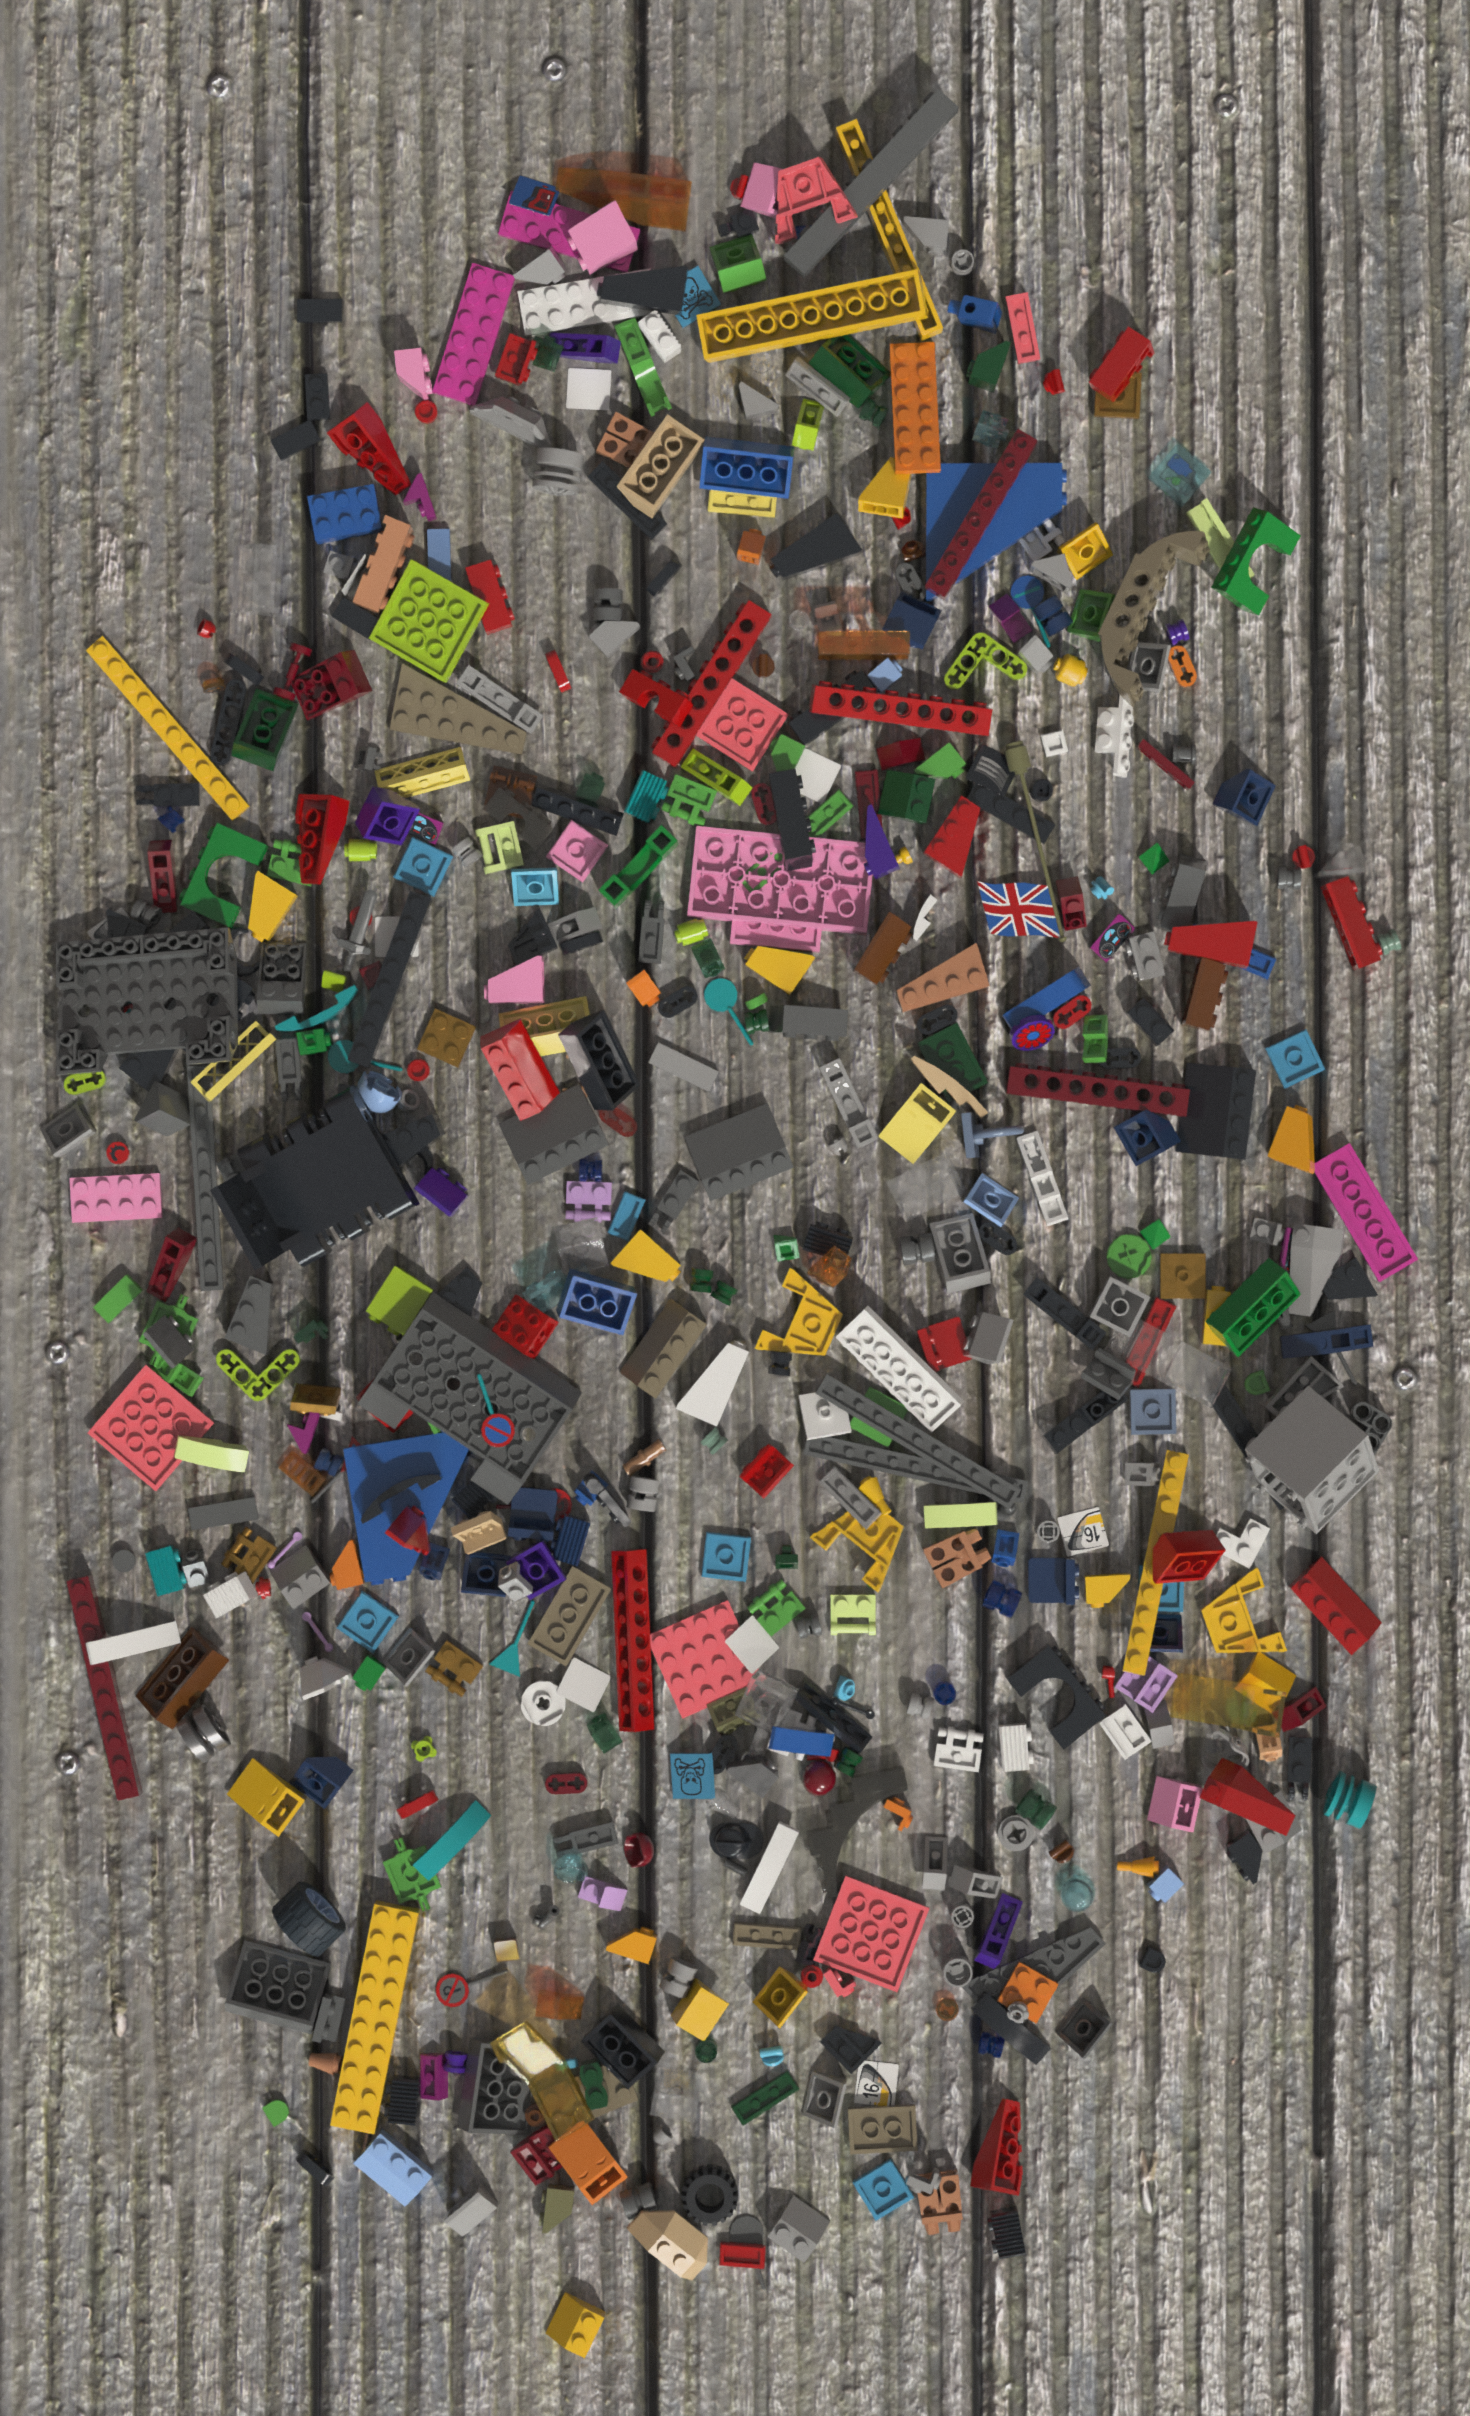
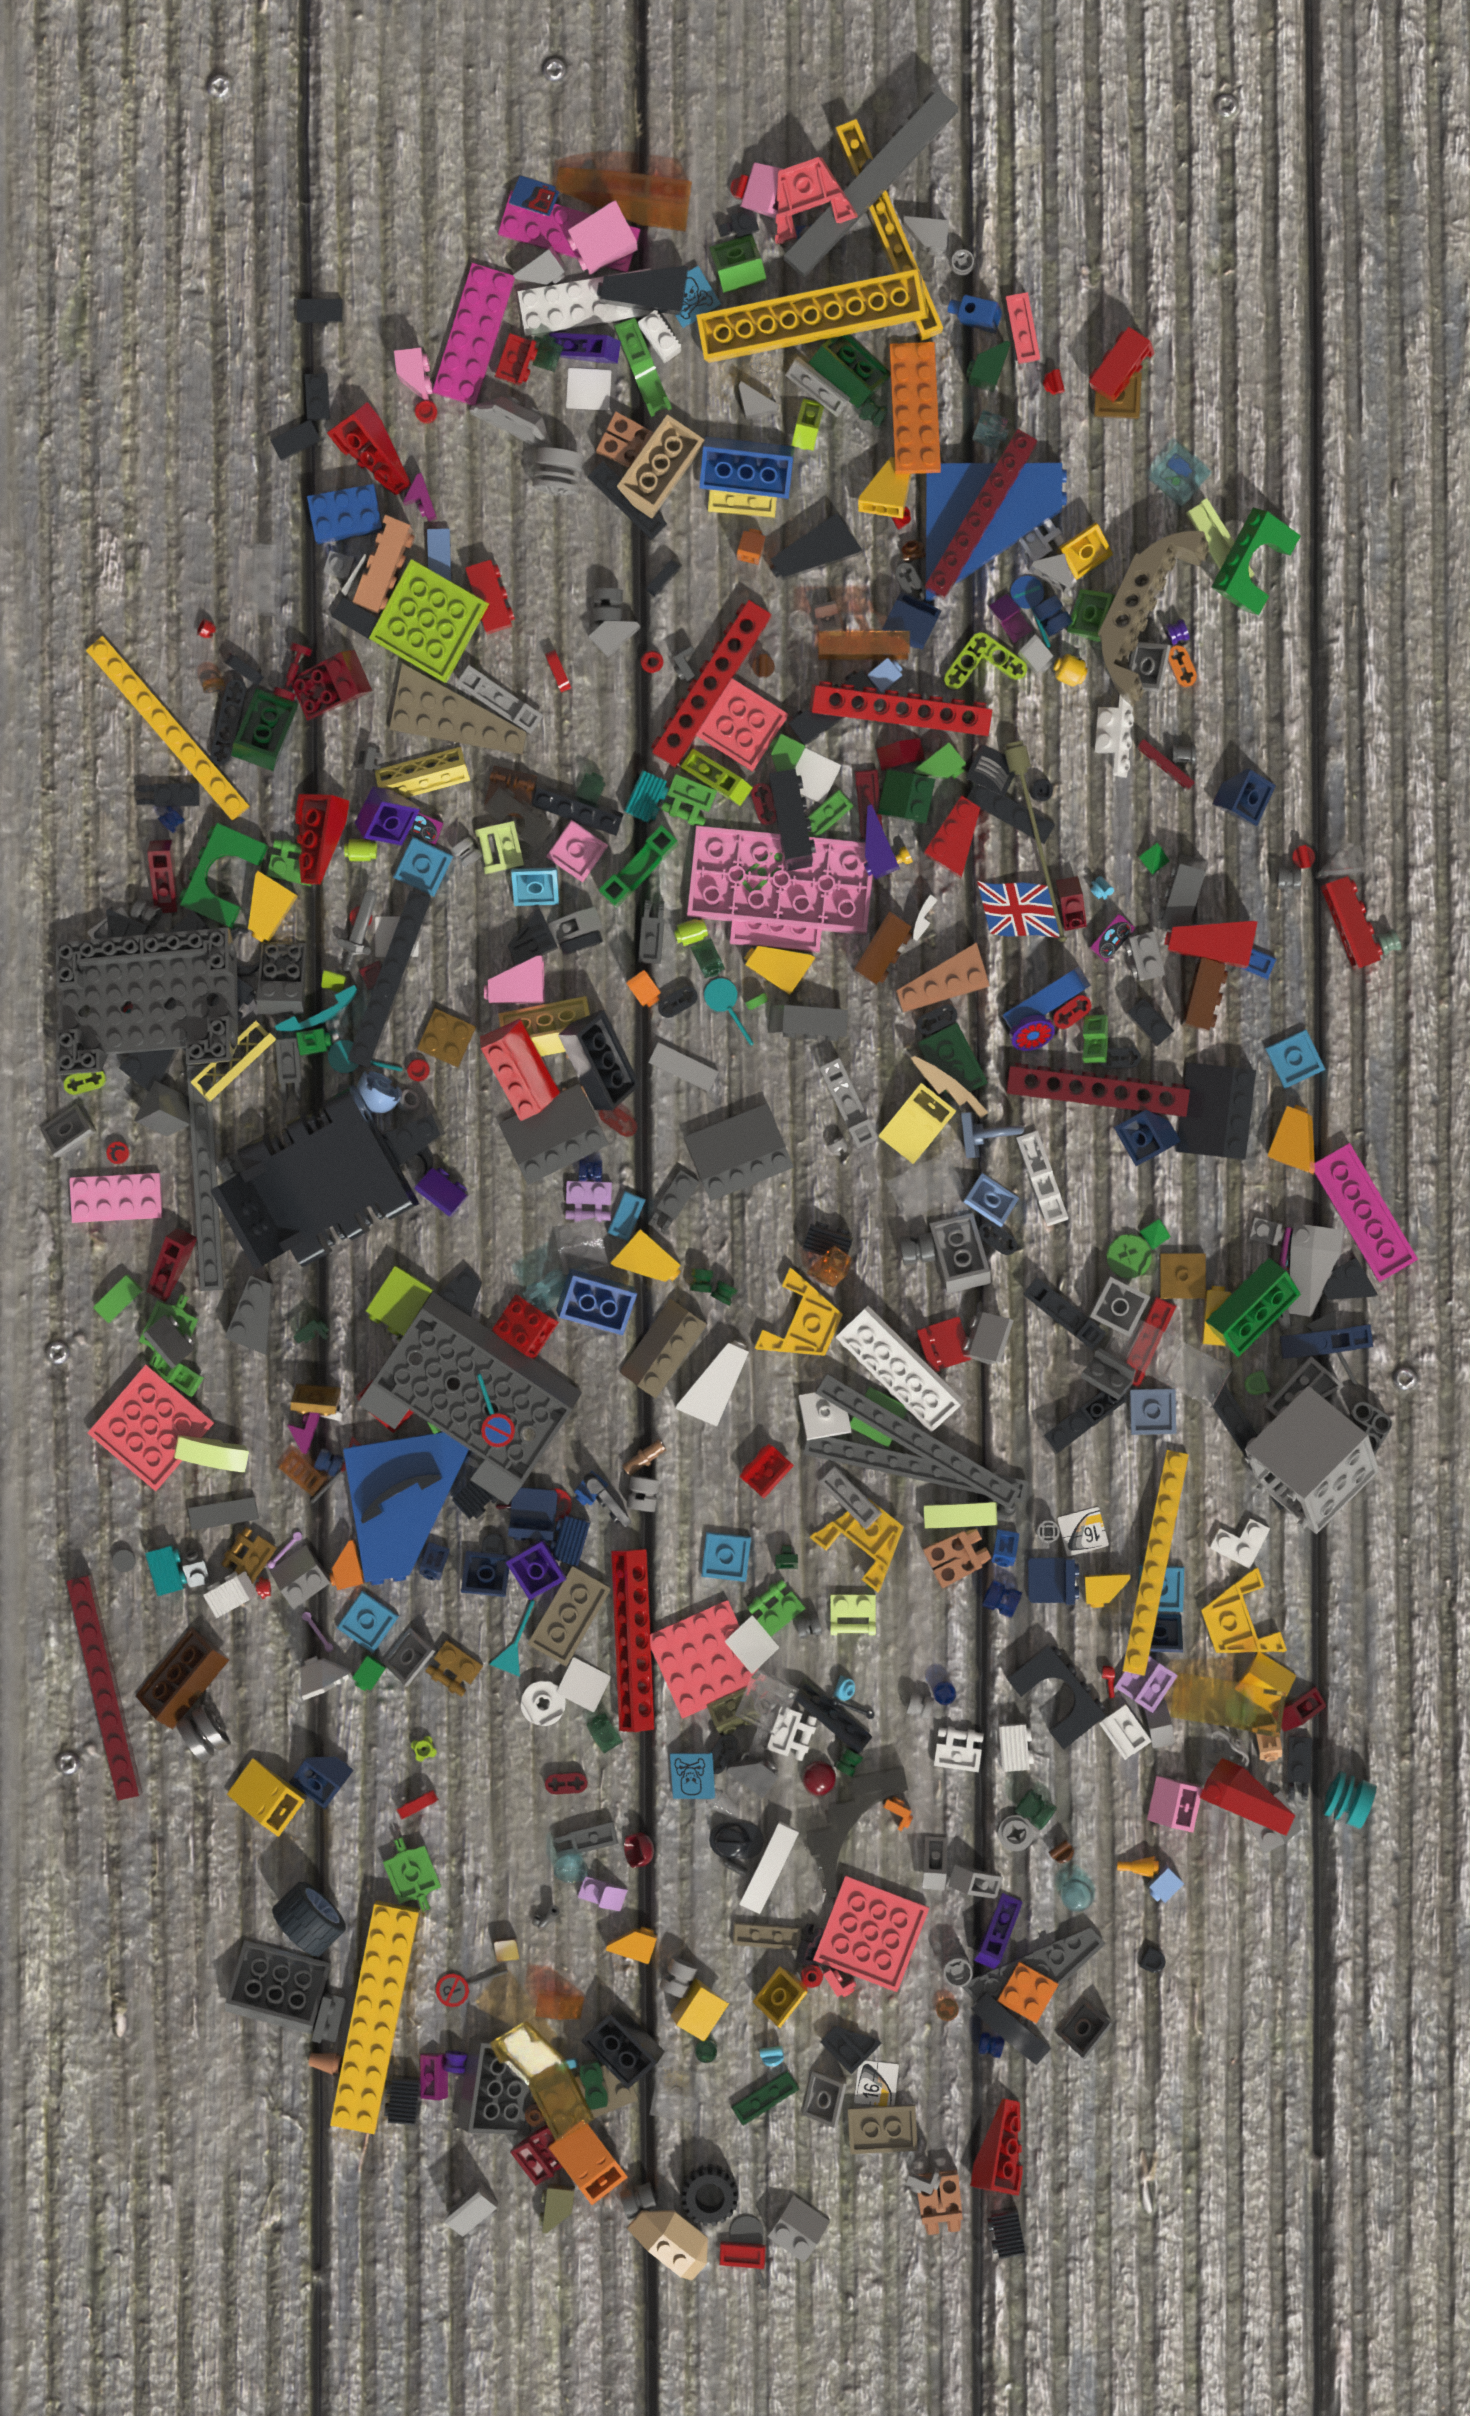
white slope [86,1621,181,1665] -> none
lime beam [216,1349,301,1401] -> none
bright green tile [262,2099,289,2127] -> none
black beam [295,2149,335,2187] -> none
light blue slope [353,2128,434,2206] -> none
red wedge [385,1505,431,1555] -> none
teal slope [412,1800,491,1881] -> none
tan bracket [451,1511,506,1555] -> none
light grey bracket [498,1562,533,1602] -> none
yellow slope [545,2292,605,2358] -> none
red arch [619,669,693,728] -> none
light grey hinge [653,2124,673,2145] -> none
sand green wheel [700,1427,728,1455] -> none
dark green wheel [744,1009,770,1035] -> none
black wheel [768,1351,792,1376] -> none
blue slope [768,1726,835,1756] -> none
green slope [773,1235,799,1262] -> none
red hand [807,1748,839,1762] -> none
dark azure tile [852,2158,914,2221] -> none
yellow cone [858,1476,891,1516] -> none
light grey wheel [951,1902,974,1928] -> none
light grey plate [1007,2001,1029,2023] -> none
white tile [1041,730,1068,757] -> none
light grey bracket [1125,1462,1161,1486] -> none
red slope [1153,1530,1226,1584] -> none
black slope [1225,1829,1262,1885] -> none
red slope [1288,1556,1382,1655] -> none

